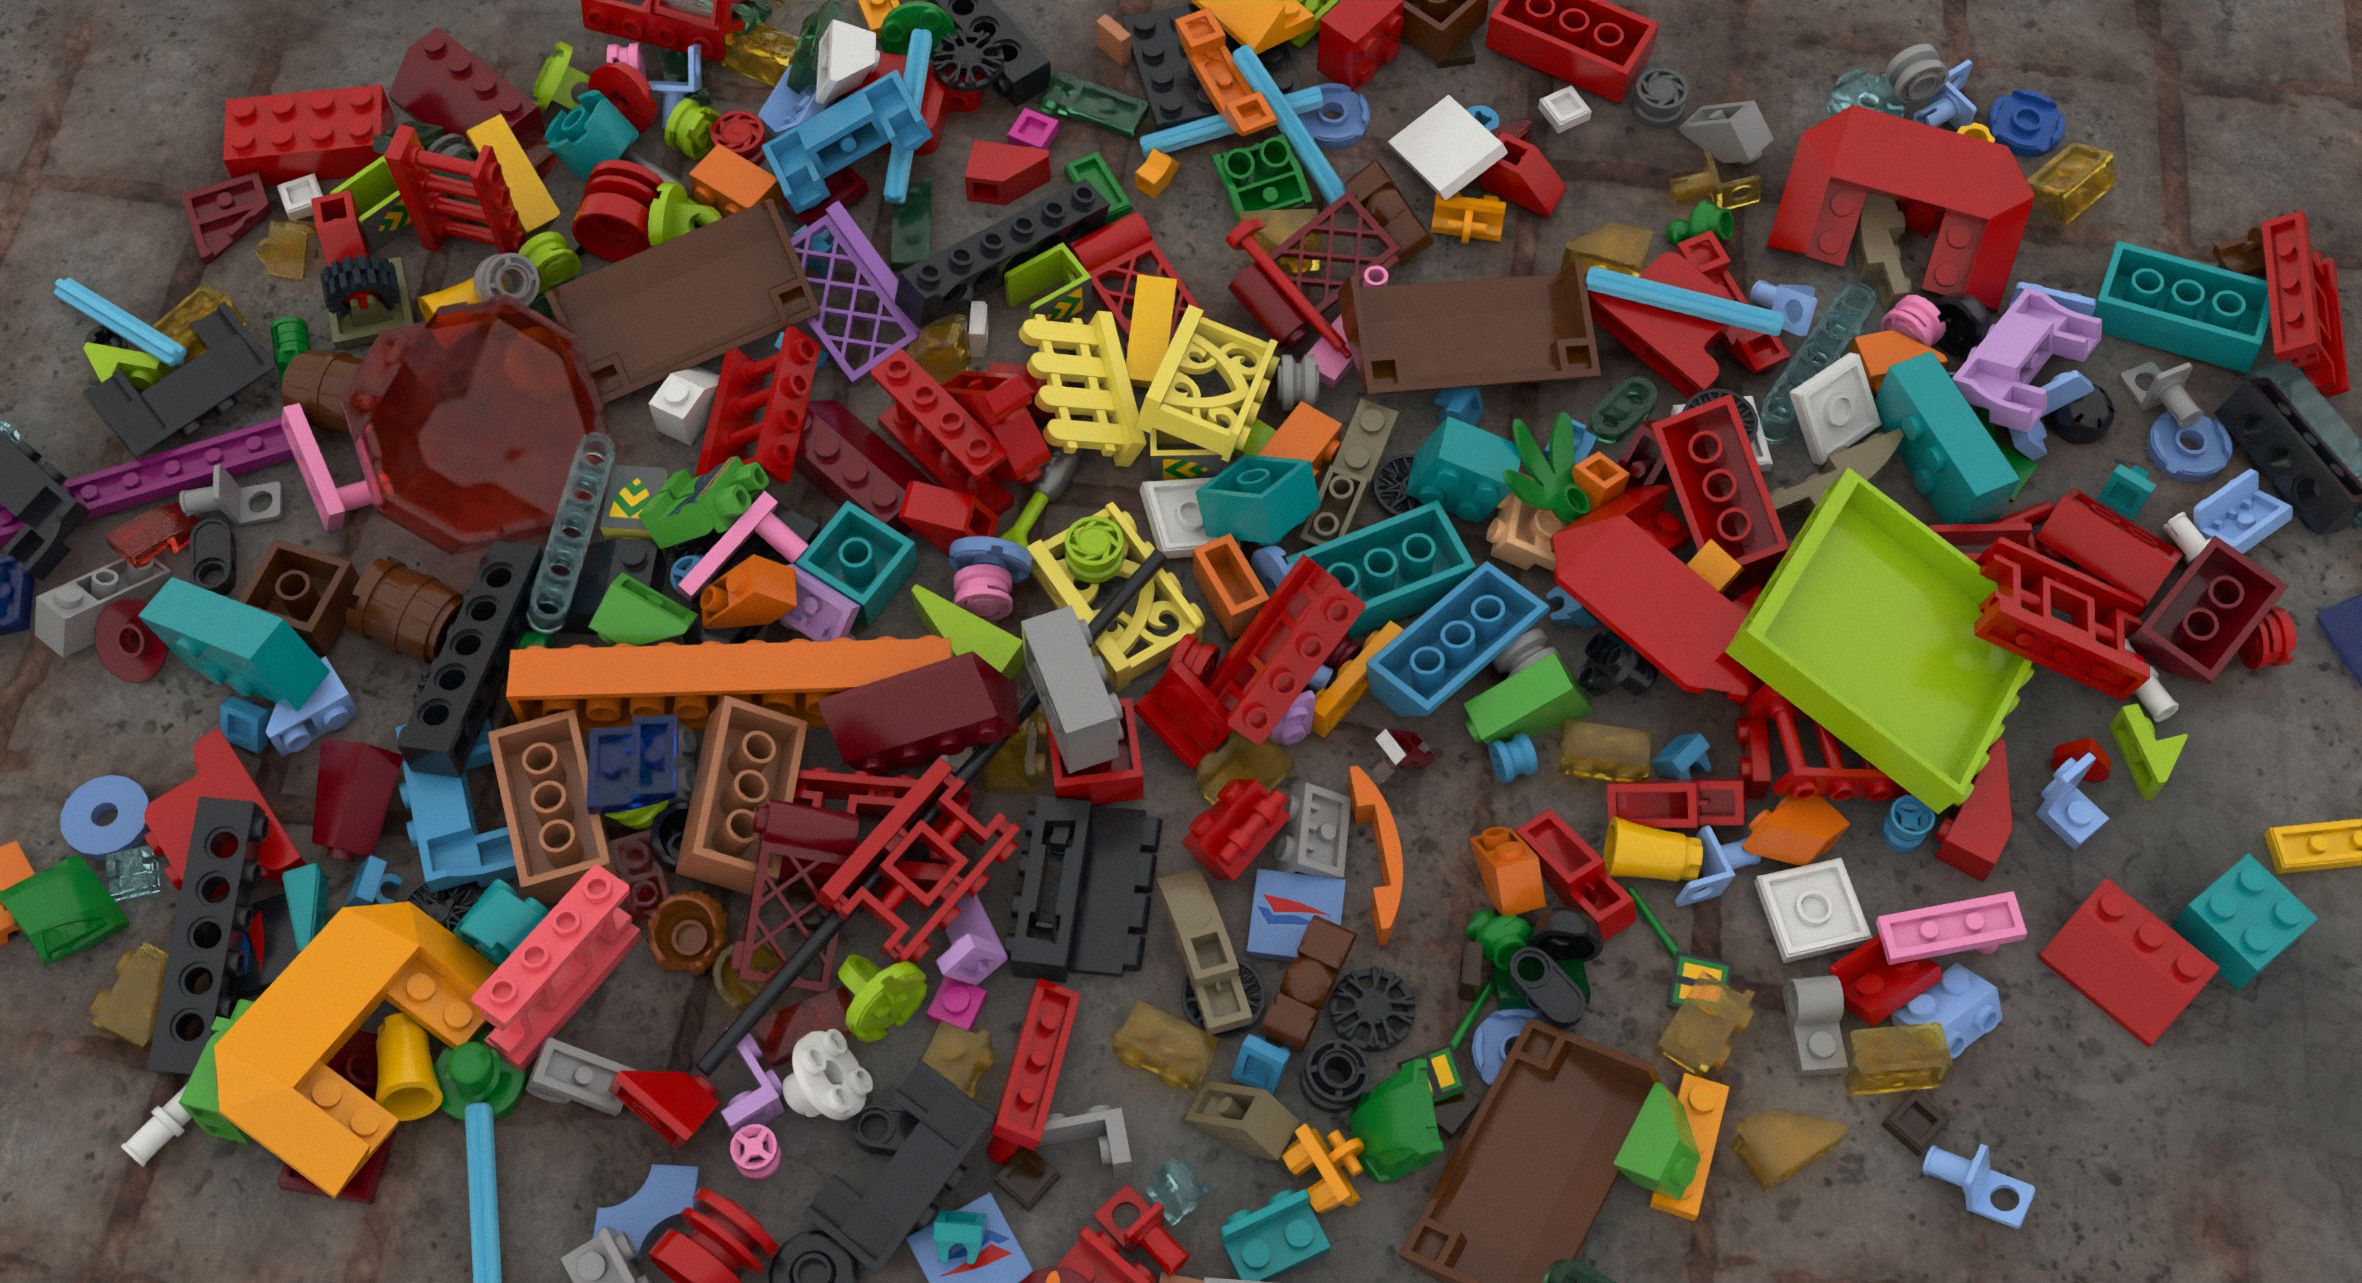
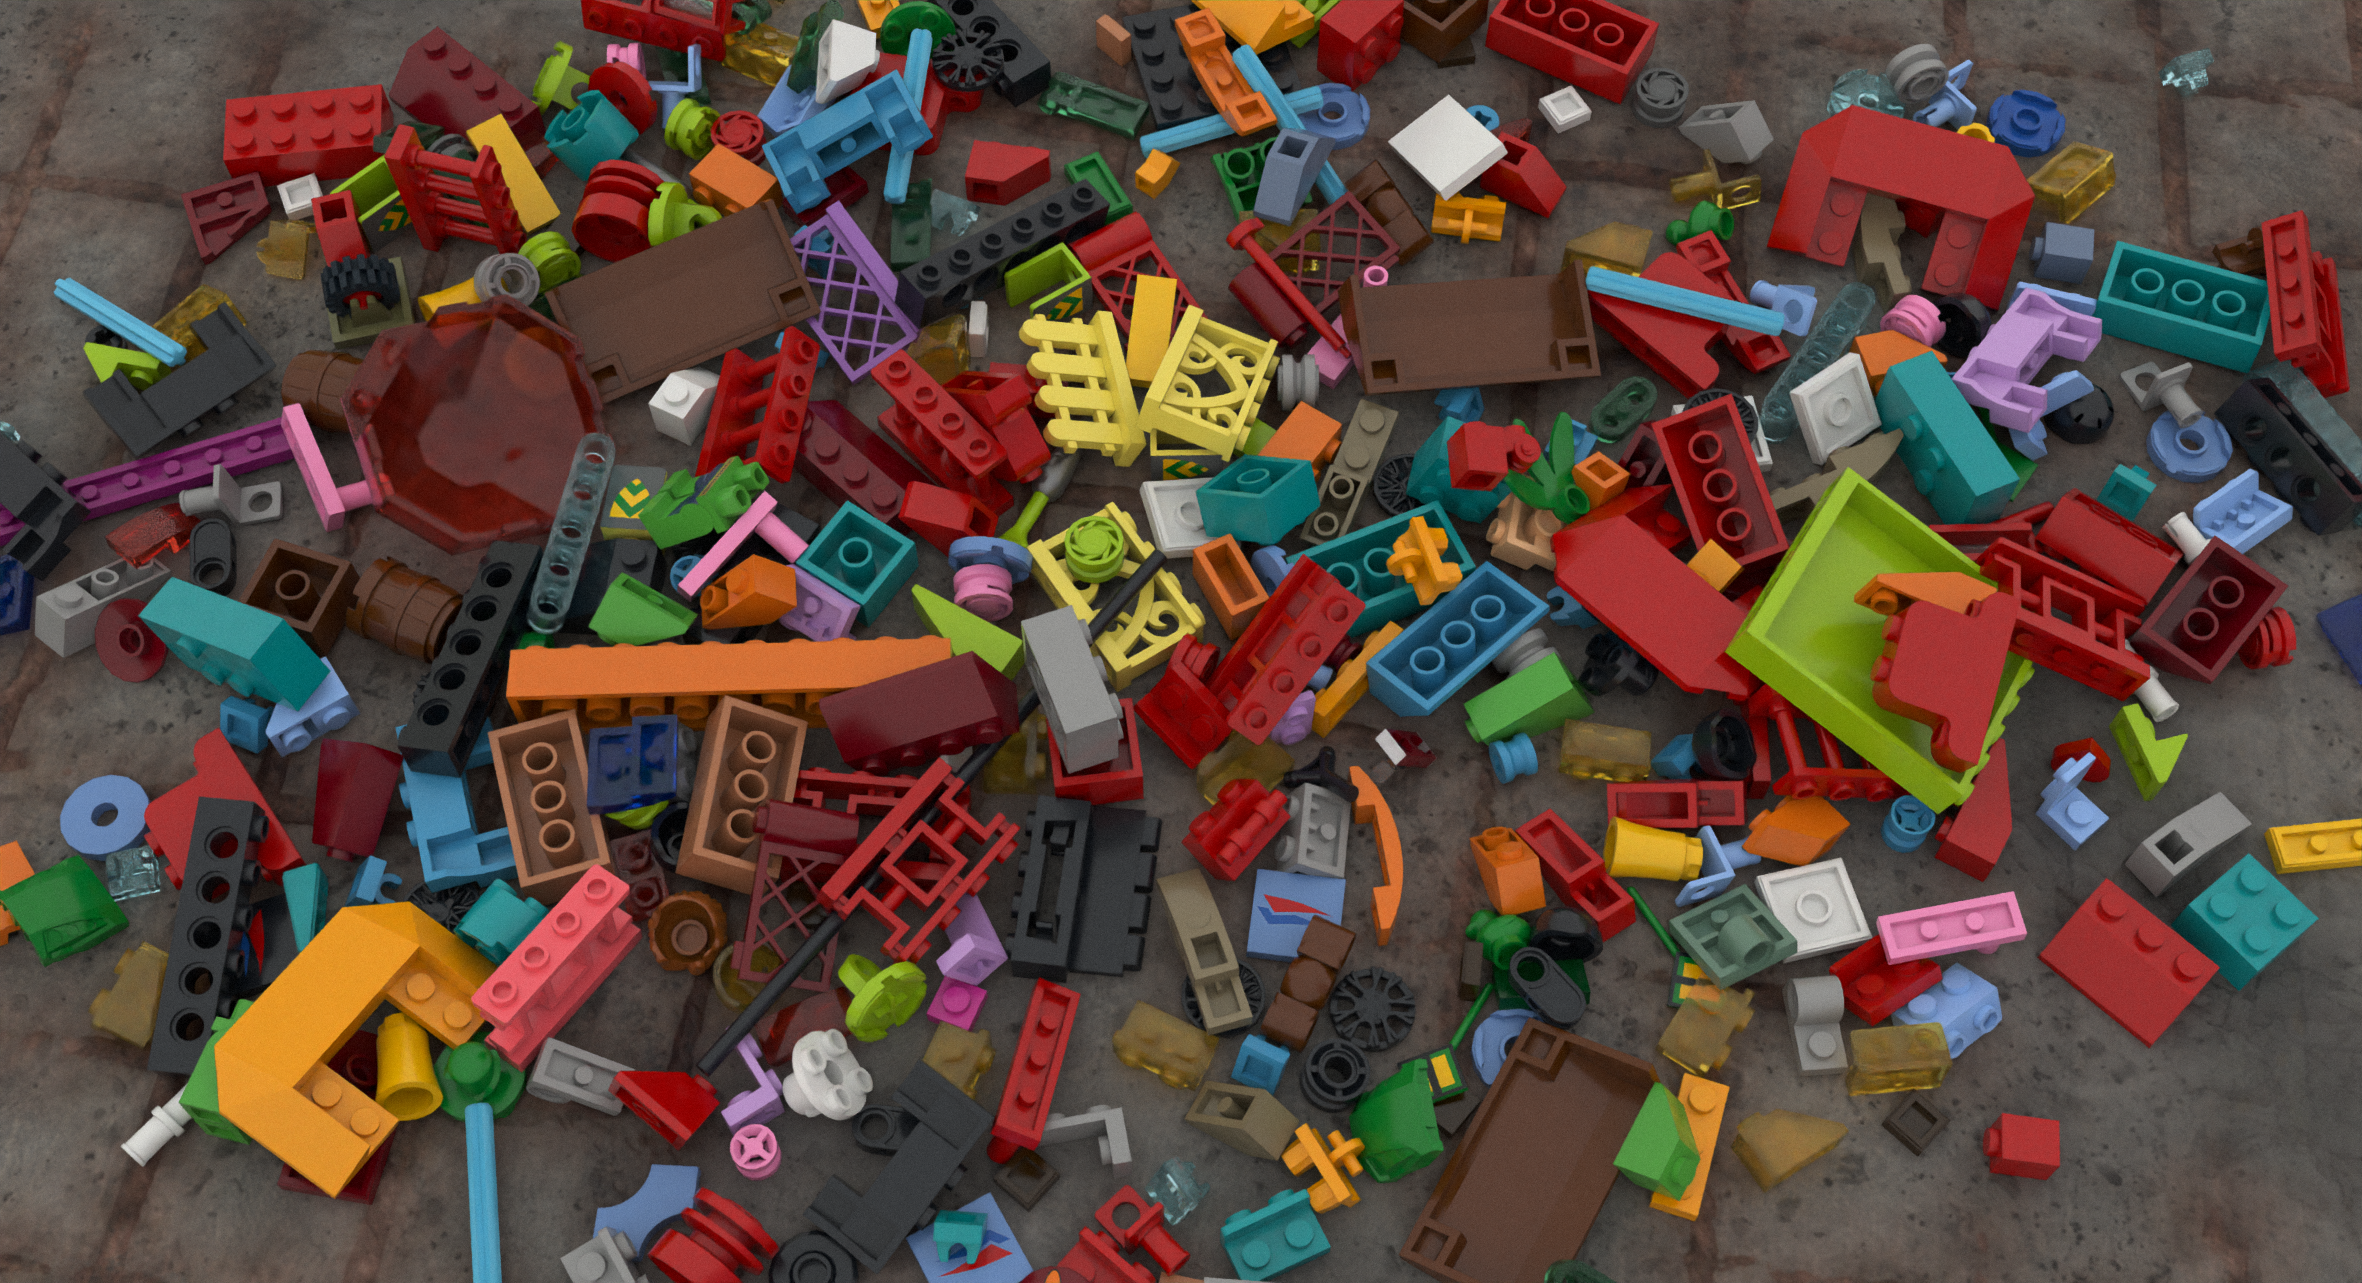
green hinge [270,317,311,385] -> none
dark pink plate [1007,108,1059,150] -> none
light blue bracket [1923,1144,2035,1229] -> none
none -> clear light blue tile [929,189,981,236]
none -> sand blue slope [1253,128,1335,226]
none -> black piece [1283,746,1359,802]
none -> light orange hips [1386,516,1463,605]
none -> red brick [1447,421,1541,492]
none -> sand green plate [1669,884,1797,990]
none -> black helmet [1692,708,1757,779]
none -> orange slope [1854,572,1997,616]
none -> red brick [1870,592,2021,773]
none -> red brick [1983,1113,2060,1180]
none -> sand blue brick [2029,222,2094,284]
none -> light grey slope [2125,792,2252,898]
none -> clear light blue tile [2158,48,2214,97]

